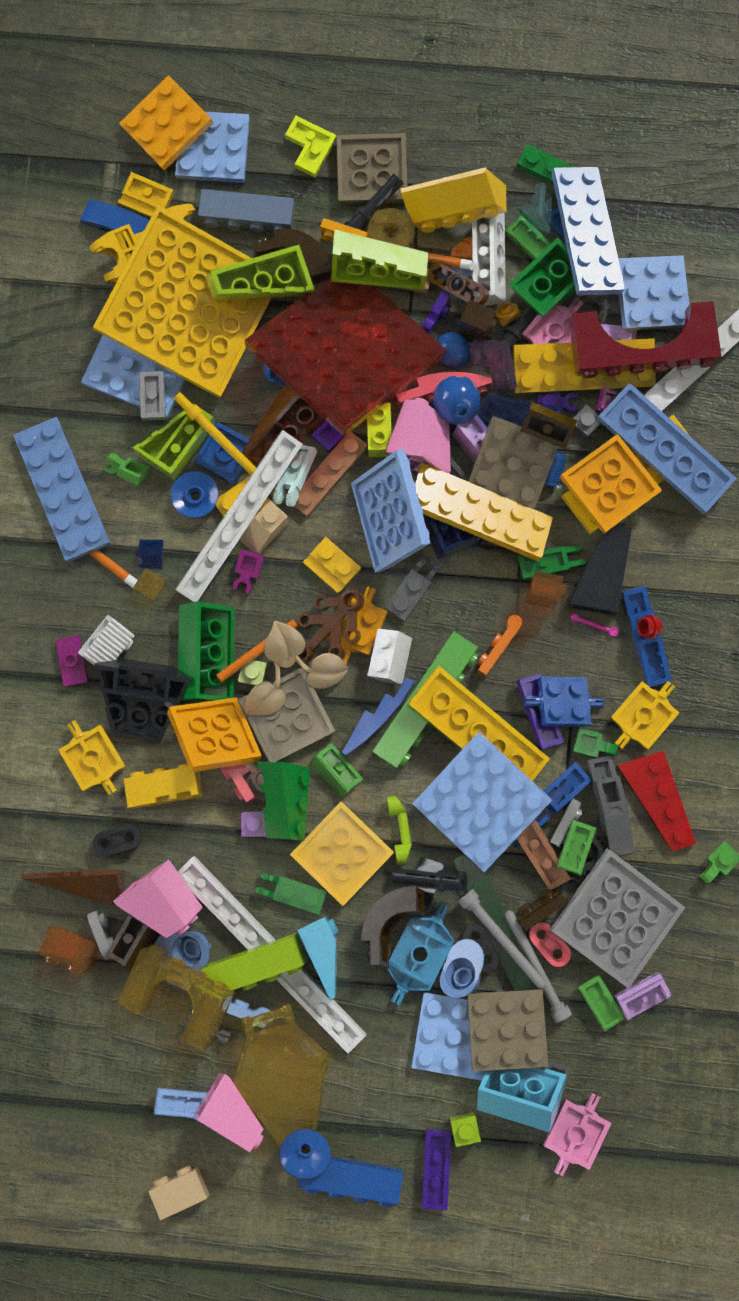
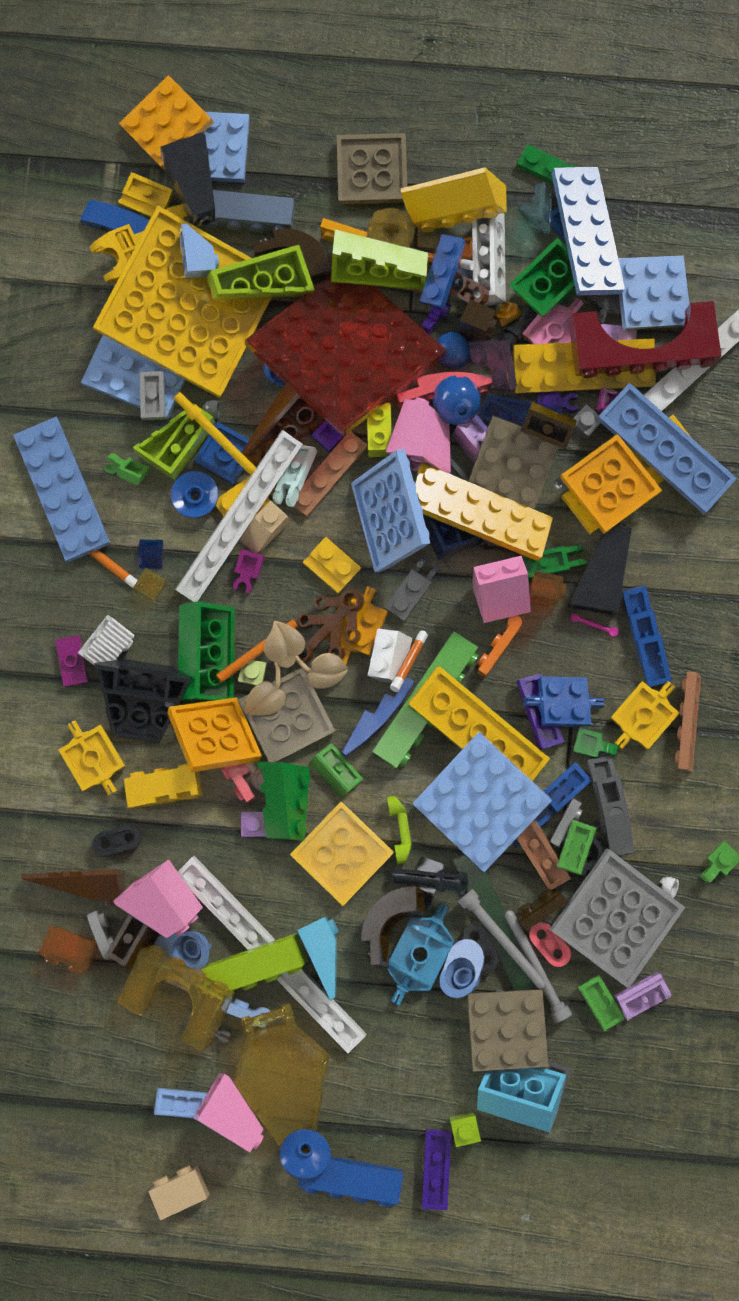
green hinge [255,872,327,915] -> none
neon yellow plate [285,116,337,178] -> none
black pin [344,173,404,231] -> none
light blue plate [411,992,486,1080] -> none
bright green plate [505,215,551,260] -> none
bright pink plate [543,1092,612,1176] -> none
blue cone [544,452,566,488] -> none
red wing [616,750,696,852] -> none
red plate [637,615,663,639] -> none
none -> black slope [160,132,215,227]
none -> light blue slope [179,224,219,278]
none -> dark grey hinge [202,400,220,419]
none -> orange bar [390,631,428,692]
none -> blue plate [420,234,466,309]
none -> bright pink slope [472,556,531,623]
none -> white hinge [659,877,679,898]
none -> nougat plate [675,672,701,772]

